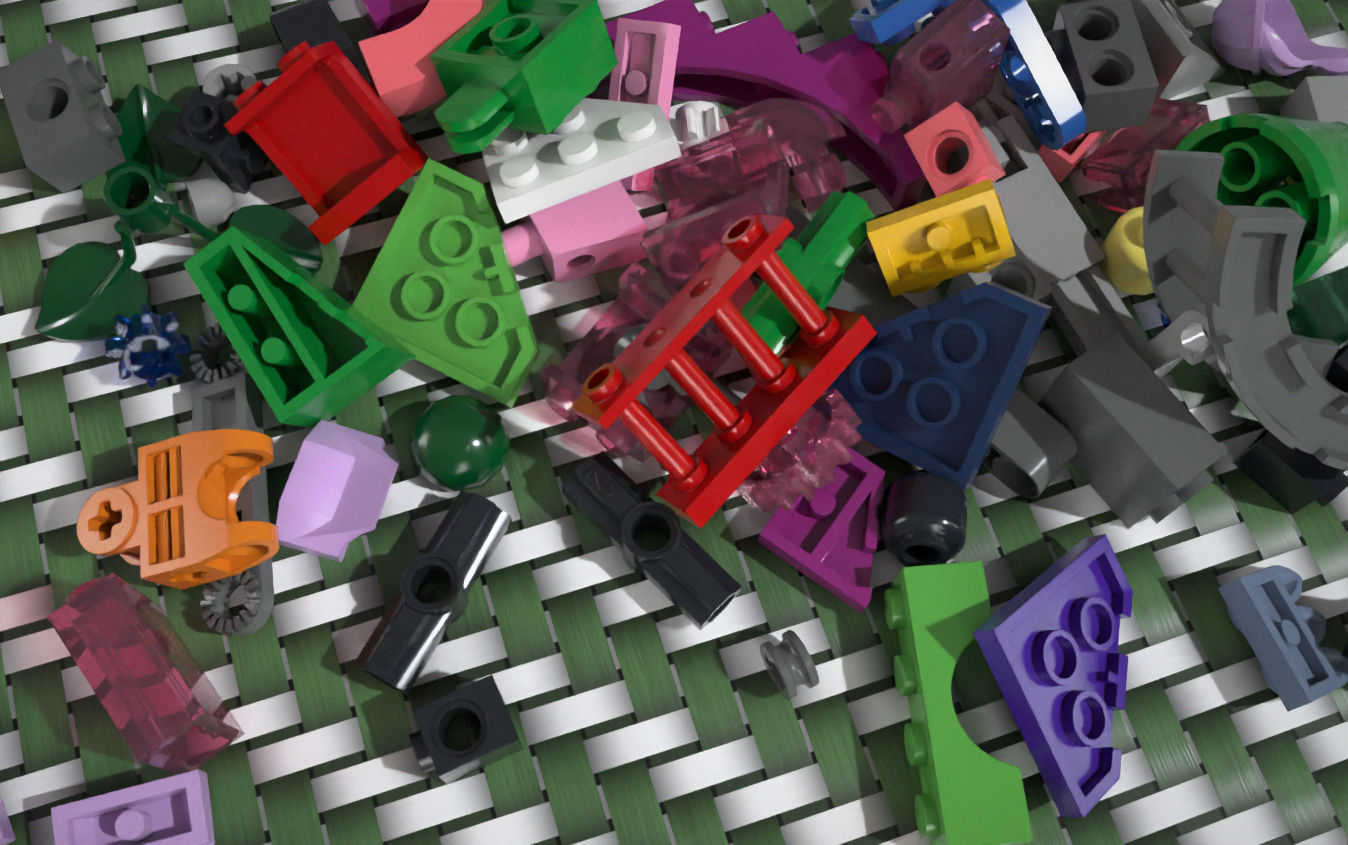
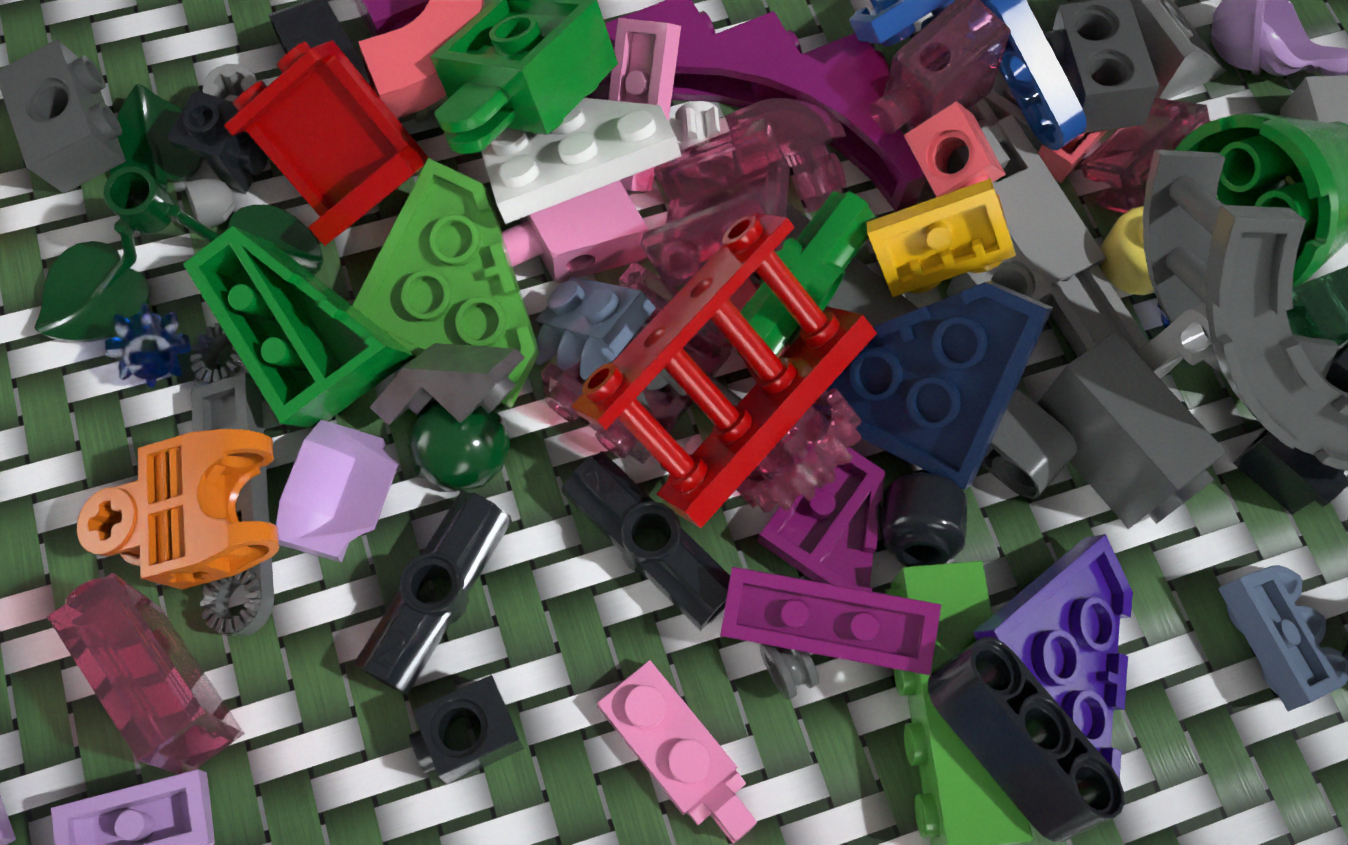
none -> flat silver slope [370,343,525,425]
none -> sand blue plate [535,276,656,380]
none -> bright pink hinge [597,660,757,844]
none -> magenta plate [720,567,941,675]
none -> black beam [928,637,1125,842]

